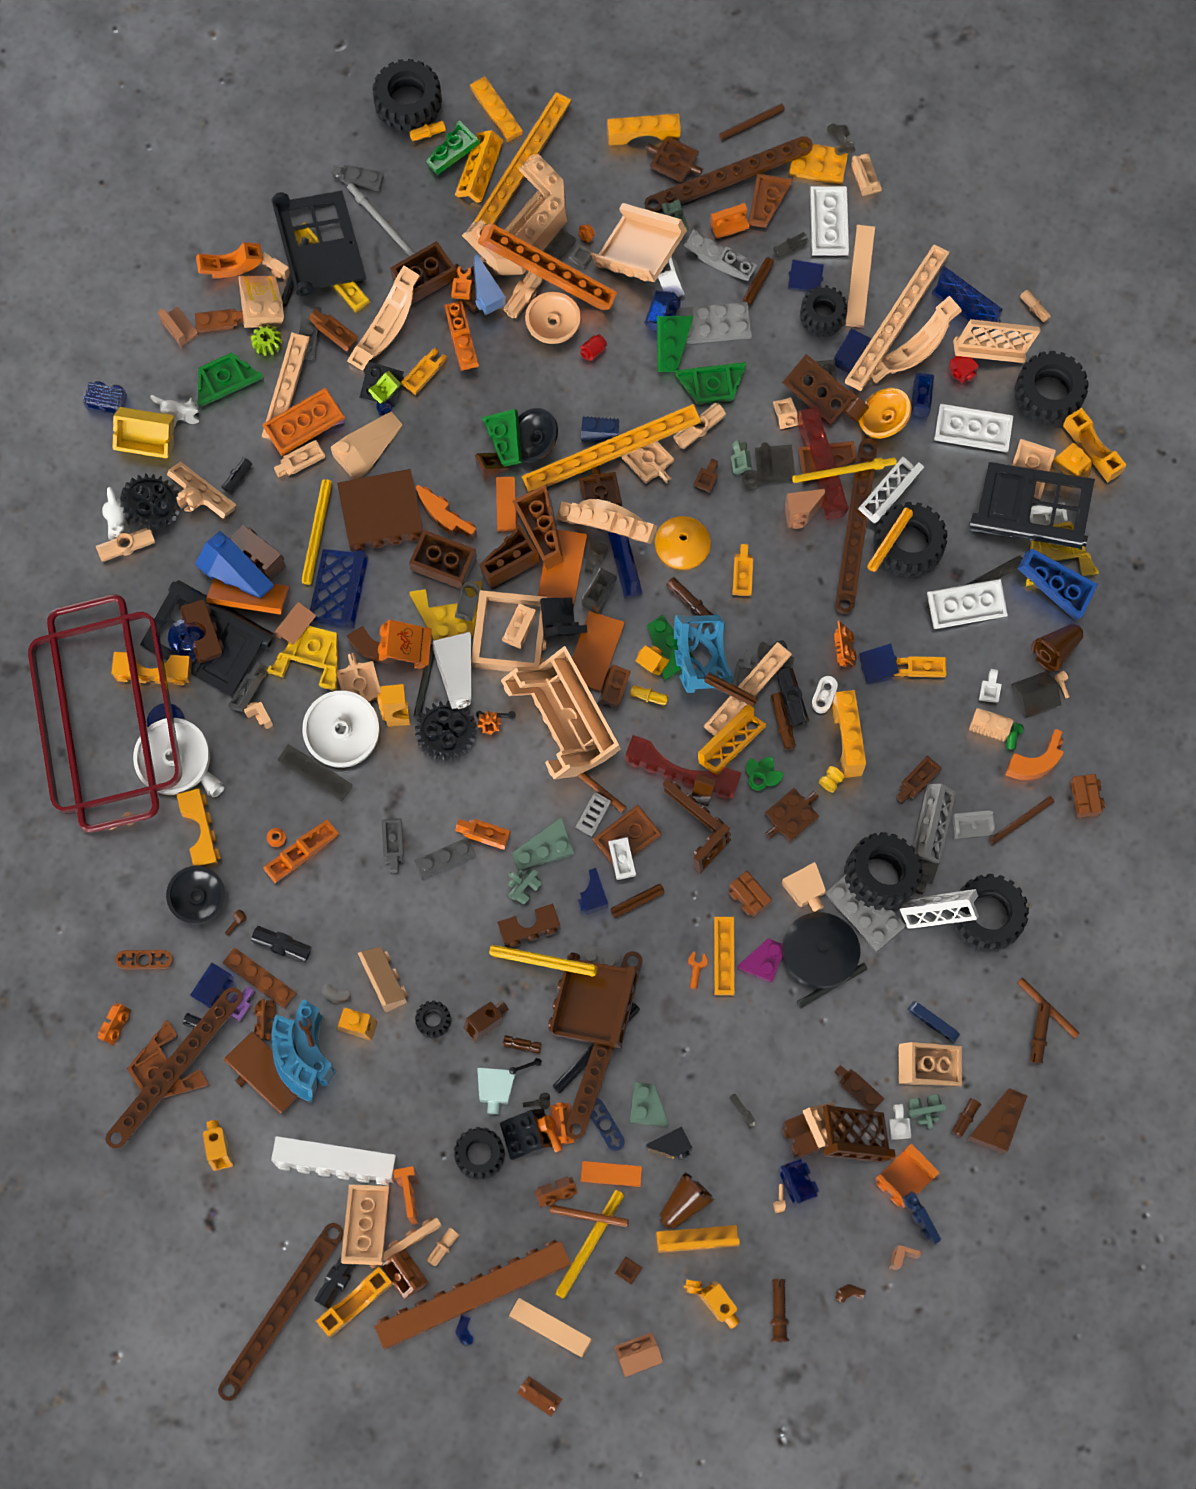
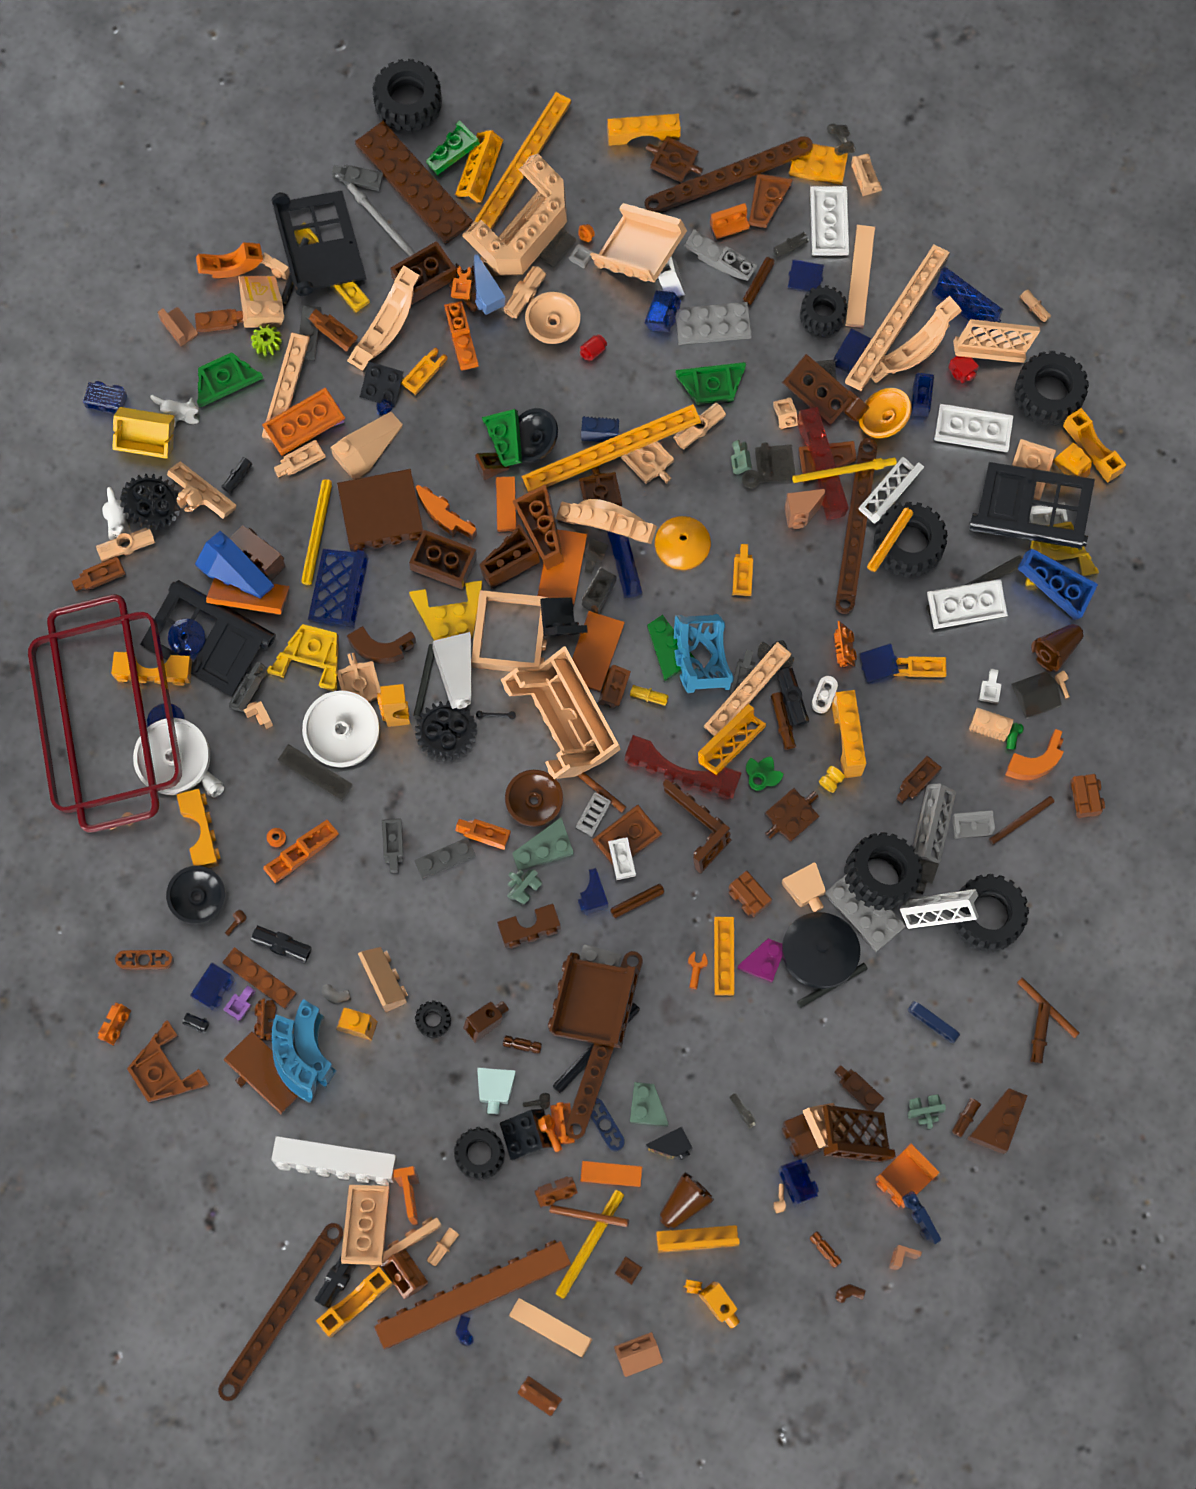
reddish brown plate [106,987,243,1149] -> none
reddish brown arch [180,599,224,663] -> none
light orange torso [203,1120,233,1171] -> none
nougat panel [275,602,316,645] -> none
reddish brown hand [299,1018,314,1047] -> none
lime bracket [368,371,401,403] -> none
orange panel [378,620,432,669] -> none
light orange axle [409,120,446,141] -> none
dark grey piece [455,582,480,622] -> none
light orange plate [470,76,523,142] -> none
orange brick [477,223,617,311] -> none
orange gear [477,710,501,735] -> none
yellow axle [489,945,597,976] -> none
light nougat hinge [502,604,536,649] -> none
black hinge [509,1058,542,1075] -> none
light orange brick [635,645,669,676] -> none
green wing [657,316,693,372] -> none
sand green hips [662,200,689,231] -> none
reddish brown pin [666,577,714,616] -> none
reddish brown tile [692,775,716,806] -> none
reddish brown plate [694,459,718,493] -> none
reddish brown axle [704,673,758,706] -> none
reddish brown bar [719,103,785,140] -> none
reddish brown pin [771,1279,789,1343] -> none
white plate [889,1104,911,1140] -> none
light nougat slope [899,1042,962,1086] -> none
none -> dark orange hinge [72,556,126,591]
none -> reddish brown plate [355,121,473,245]
none -> reddish brown dish [505,769,563,827]
none -> dark orange axle [810,1232,842,1268]

